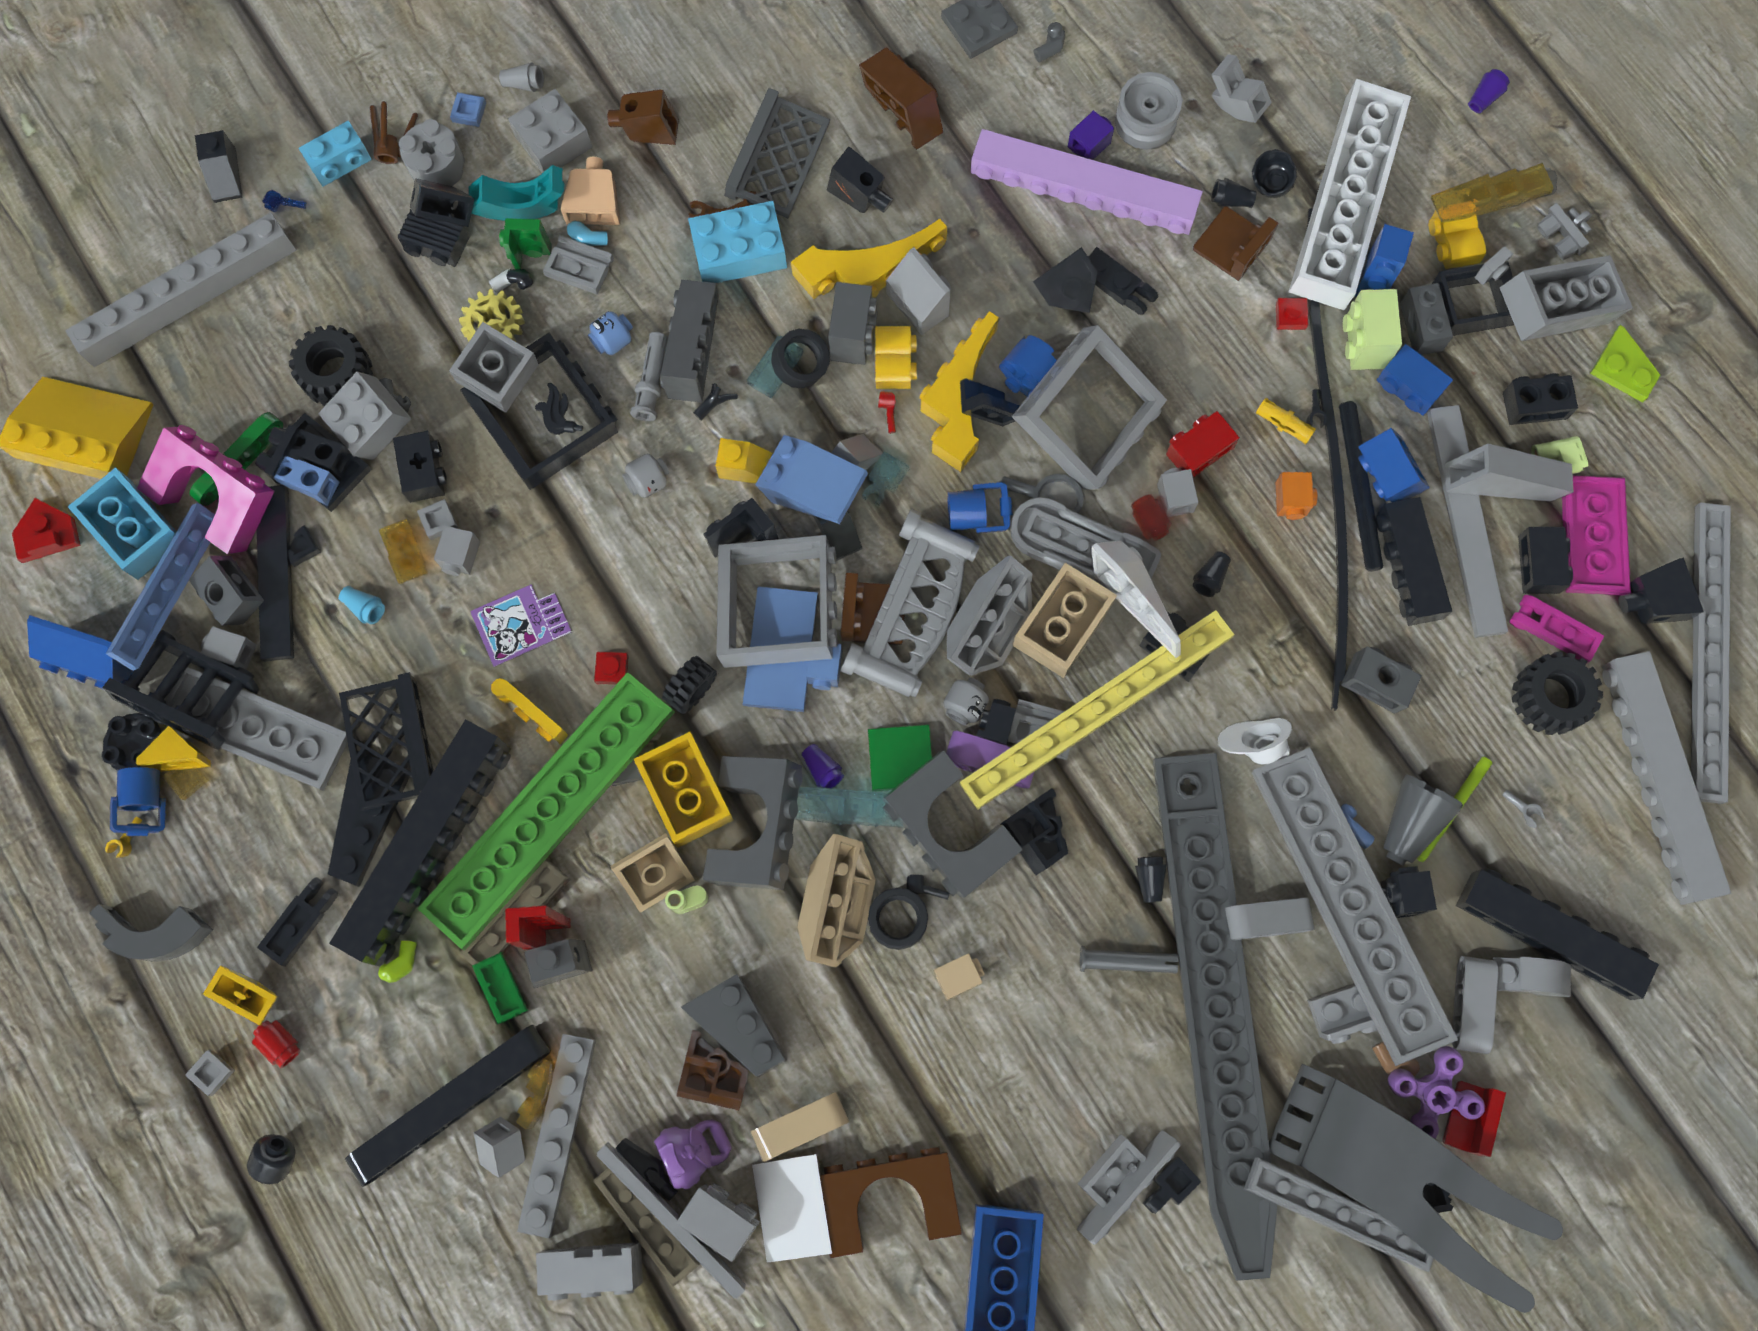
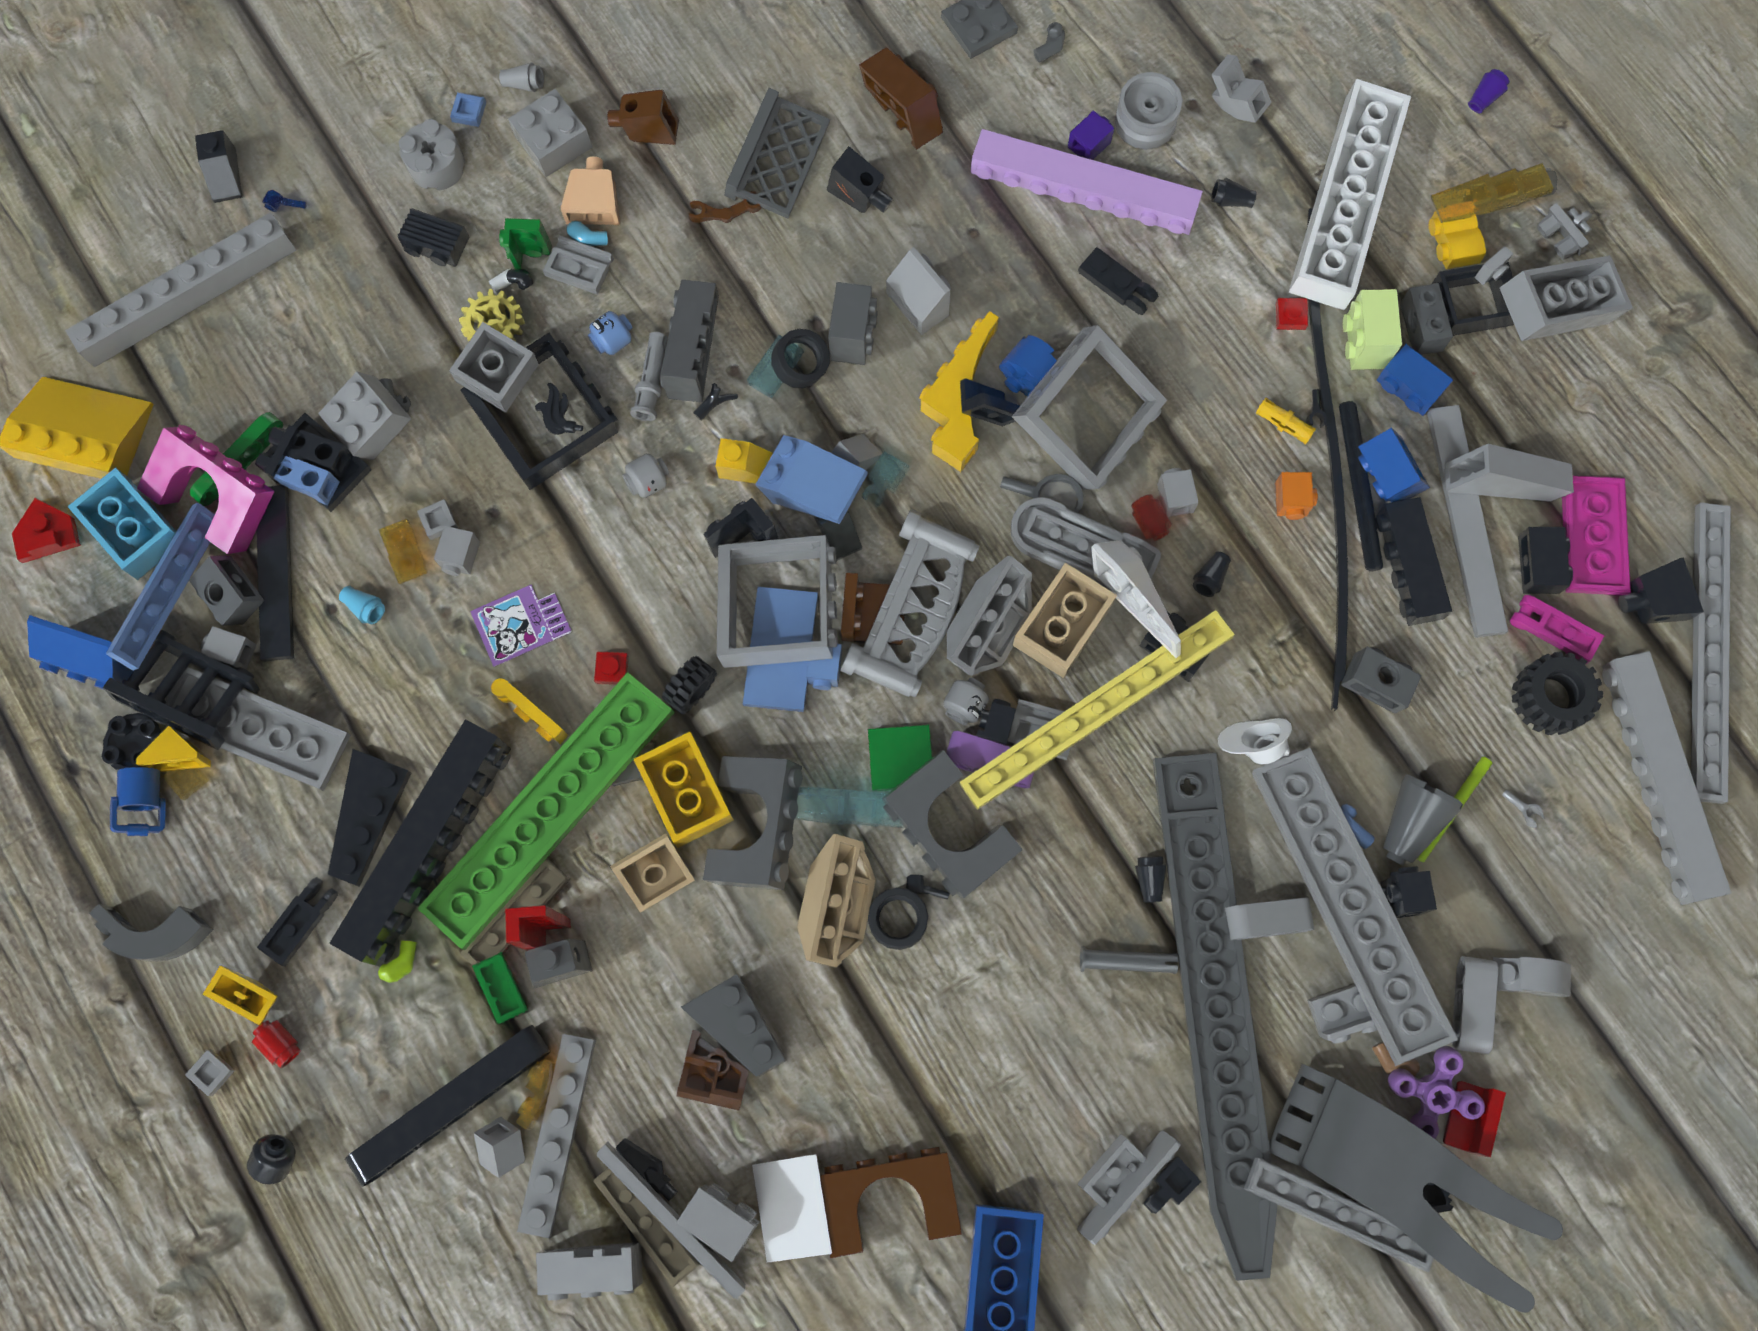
yellow hand [105,816,142,858] -> none
black tile [288,525,321,567] -> none
black tyre [289,325,373,406] -> none
medium azure brick [298,120,372,187] -> none
black fence [339,672,434,811] -> none
reddish brown plant [370,101,418,164] -> none
black brick [393,430,447,503] -> none
black torso [410,178,475,227] -> none
teal arch [468,165,565,221] -> none
medium lavender piece [654,1119,732,1190] -> none
yellowish green piece [665,885,708,914] -> none
medium azure brick [688,201,787,283] -> none
tan beam [751,1092,850,1162] -> none
yellow arch [791,219,947,299] -> none
dark purple cone [801,744,844,791] -> none
yellow brick [875,326,917,389] -> none
red hand [878,391,896,434] -> none
tan brick [933,953,985,1001] -> none
blue piece [947,482,1013,533] -> none
black slope [1000,788,1068,875] -> none
black plate [1033,247,1098,313] -> none
red brick [1166,411,1240,478] -> none
reddish brown bracket [1193,206,1279,281] -> none
black hair [1252,149,1297,198] -> none
blue brick [1355,224,1414,297] -> none
black brick [1456,868,1659,1000] -> none
black brick [1503,373,1578,425] -> none
yellowish green piece [1531,436,1588,474] -> none
lime wing [1590,325,1660,403] -> none

